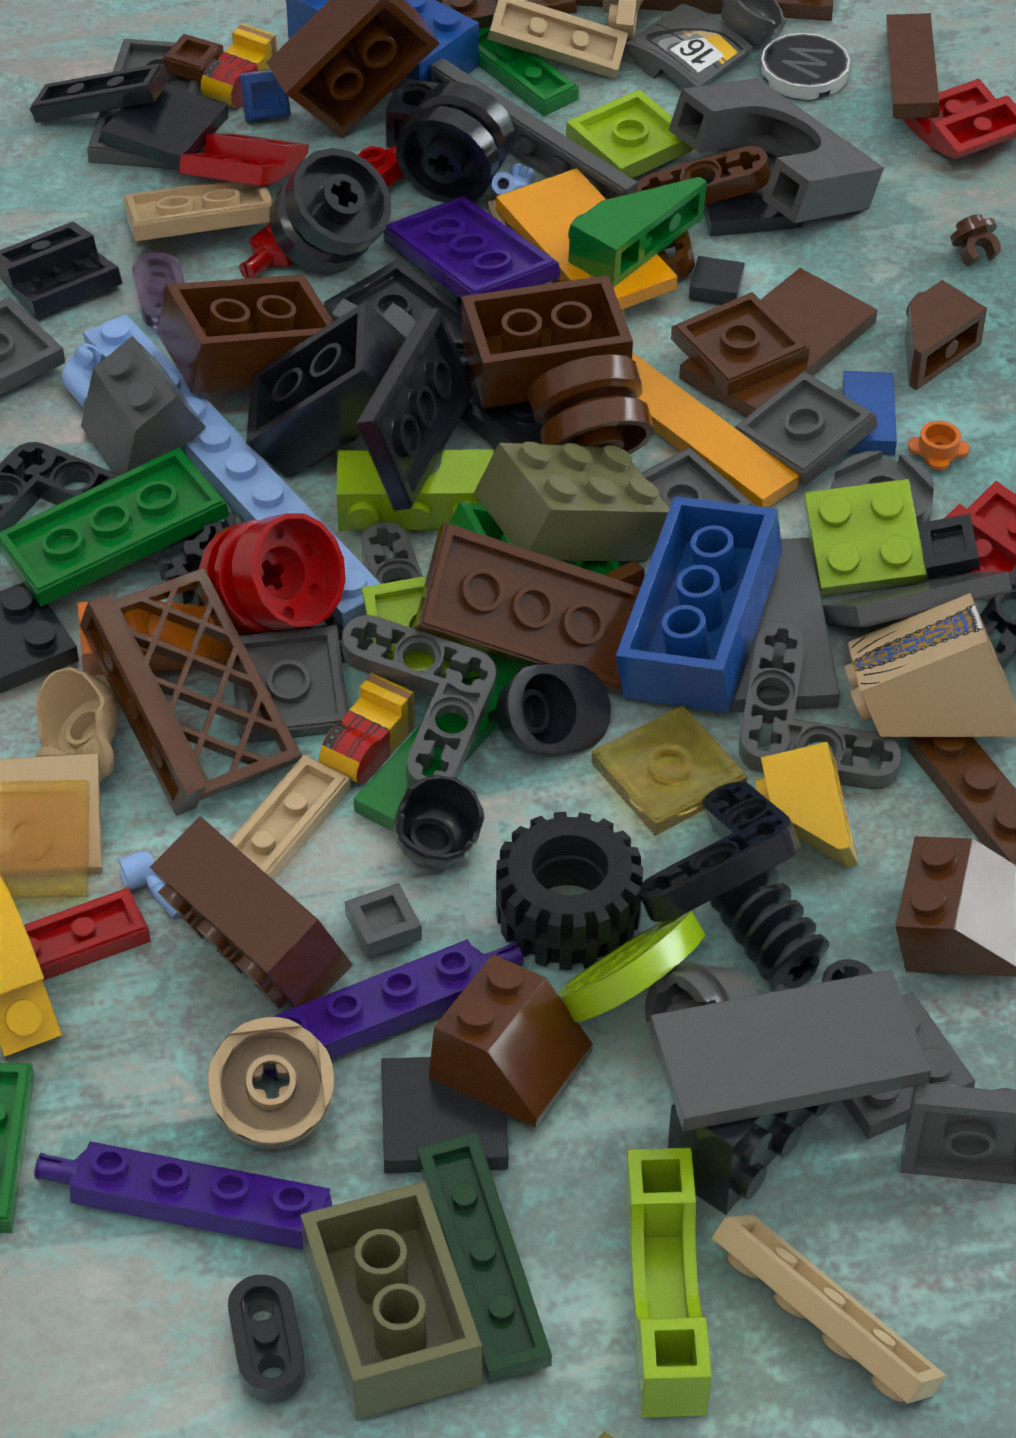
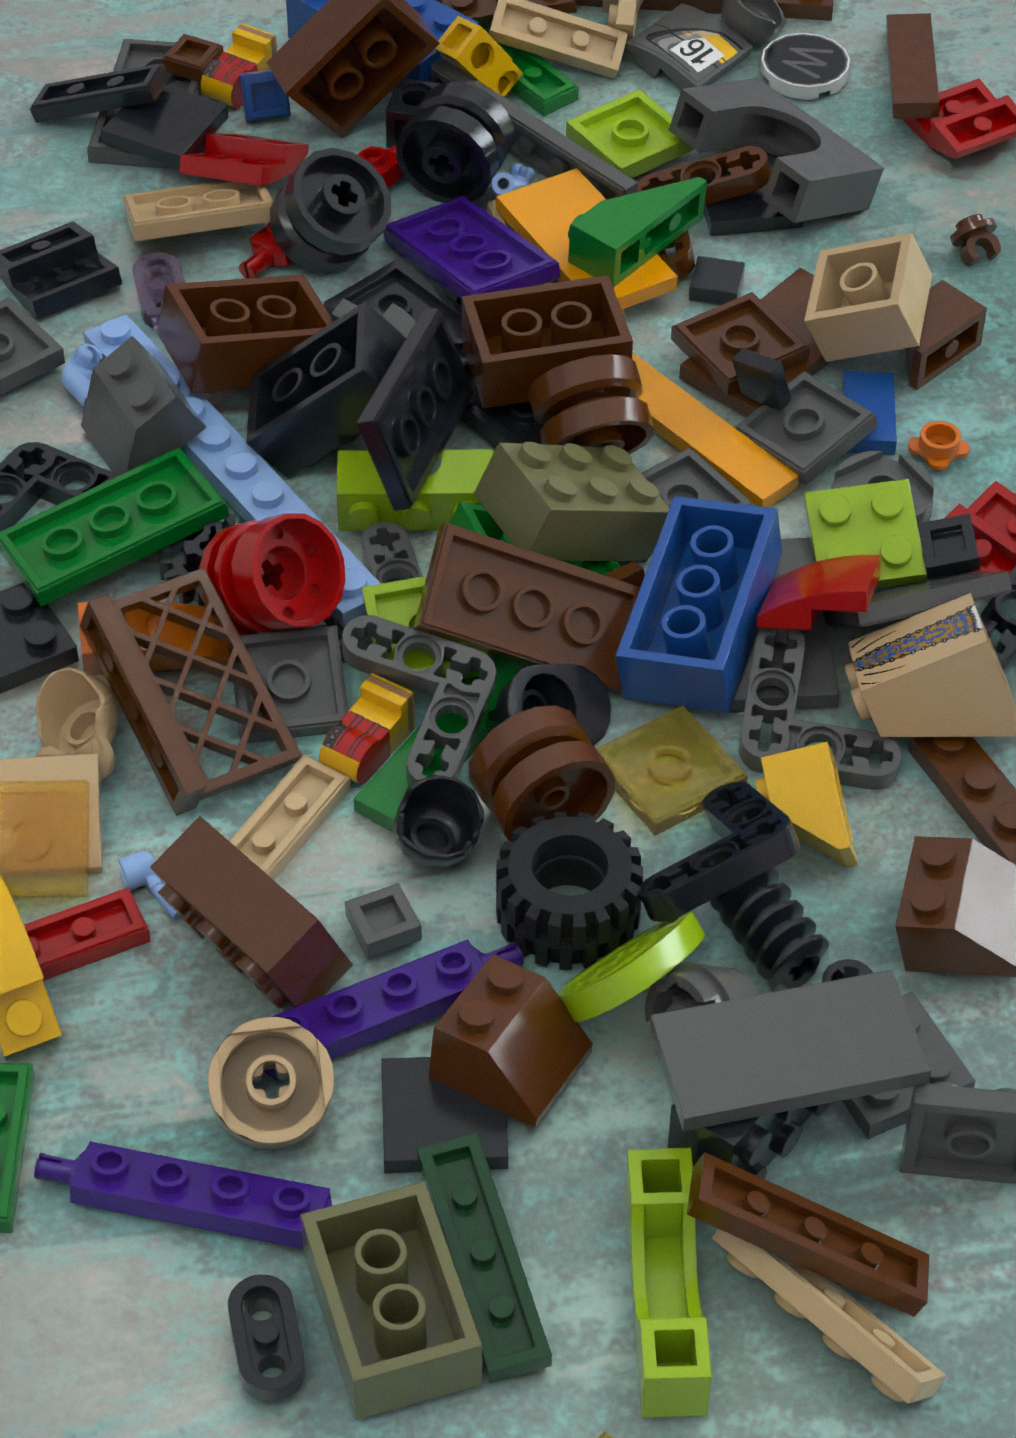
none -> yellow leg [435,16,523,97]
none -> reddish brown wheel [469,705,615,842]
none -> reddish brown plate [687,1152,930,1317]
none -> black tile [732,348,791,411]
none -> red slope [757,555,881,630]
none -> tan brick [804,233,932,362]

